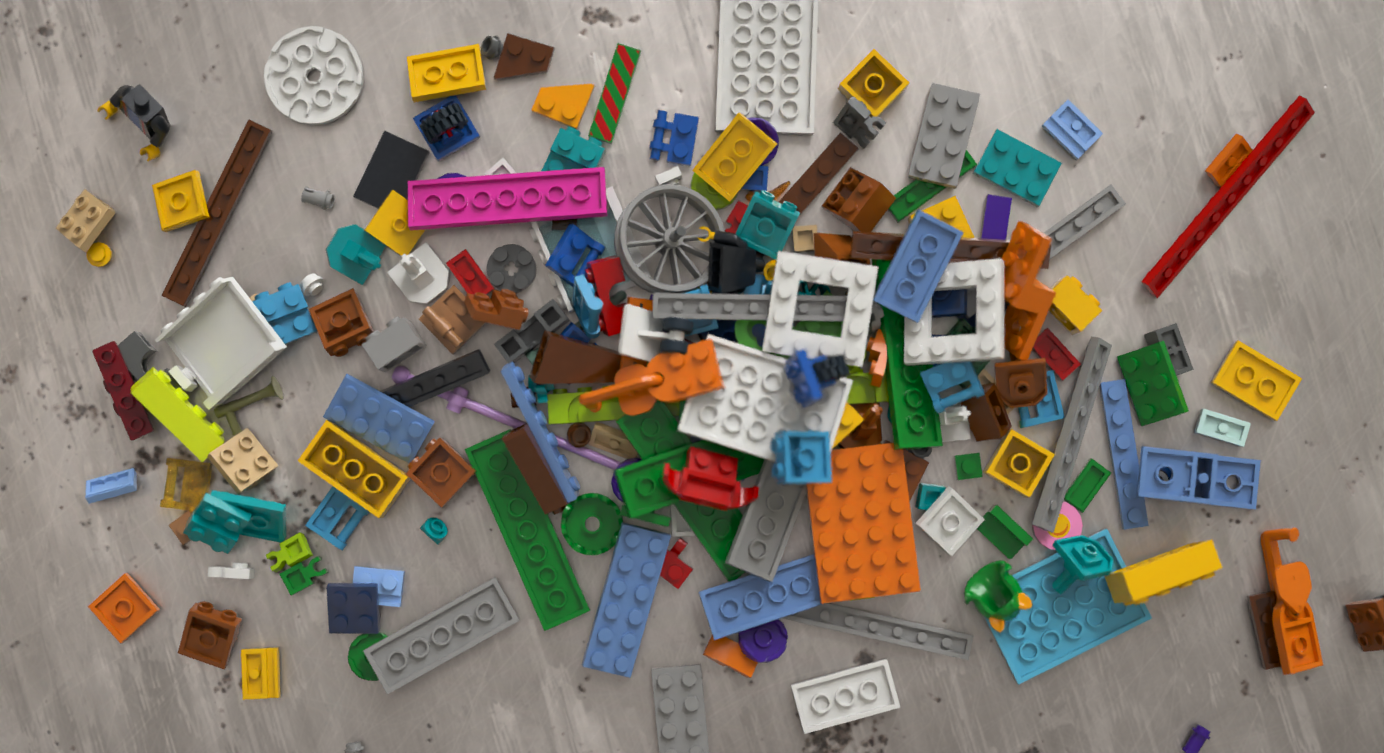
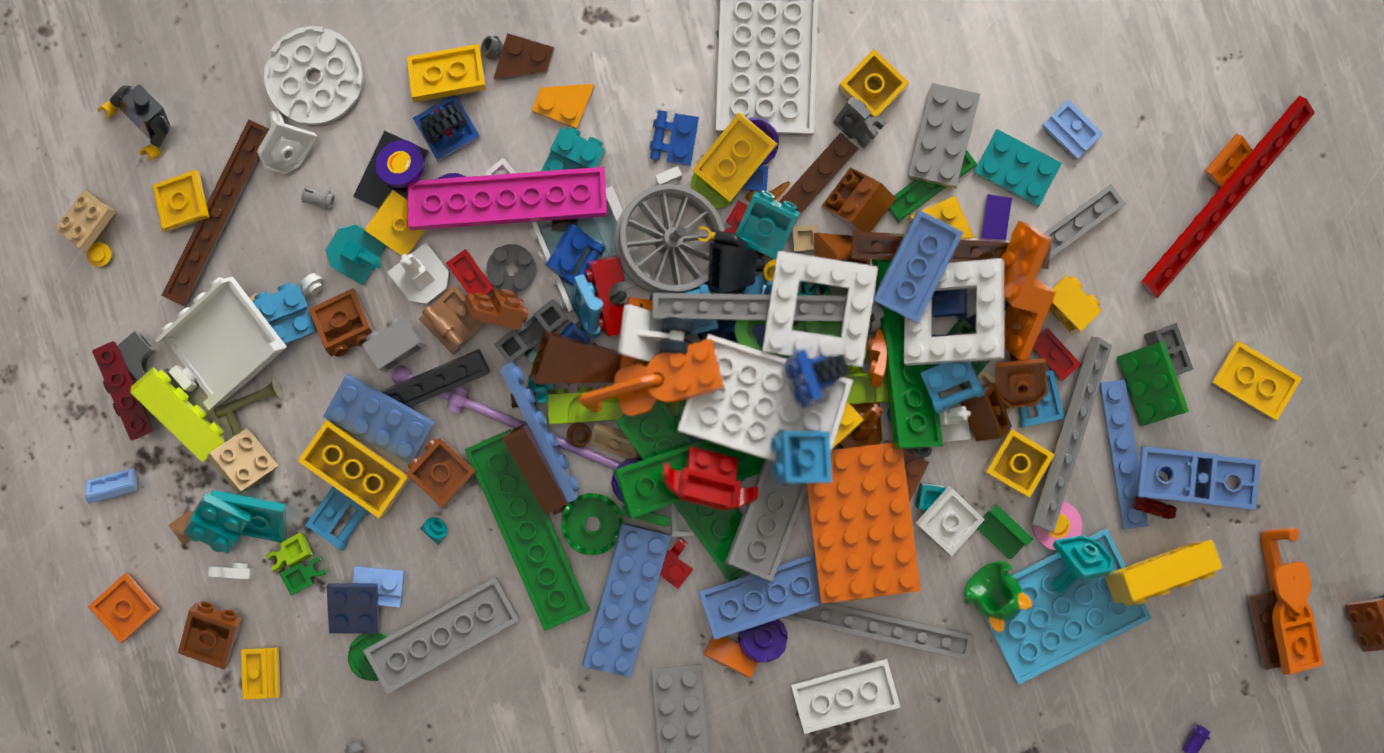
clear yellow plate [160,458,212,511] -> none
tile [588,43,641,144] -> none
green plate [954,453,983,480] -> none
green tile [1064,458,1111,513] -> none
light aqua plate [1194,409,1251,447] -> none
none -> white piece [257,110,317,174]
none -> dark purple tile [375,140,425,188]
none -> dark red axle [1132,496,1177,519]

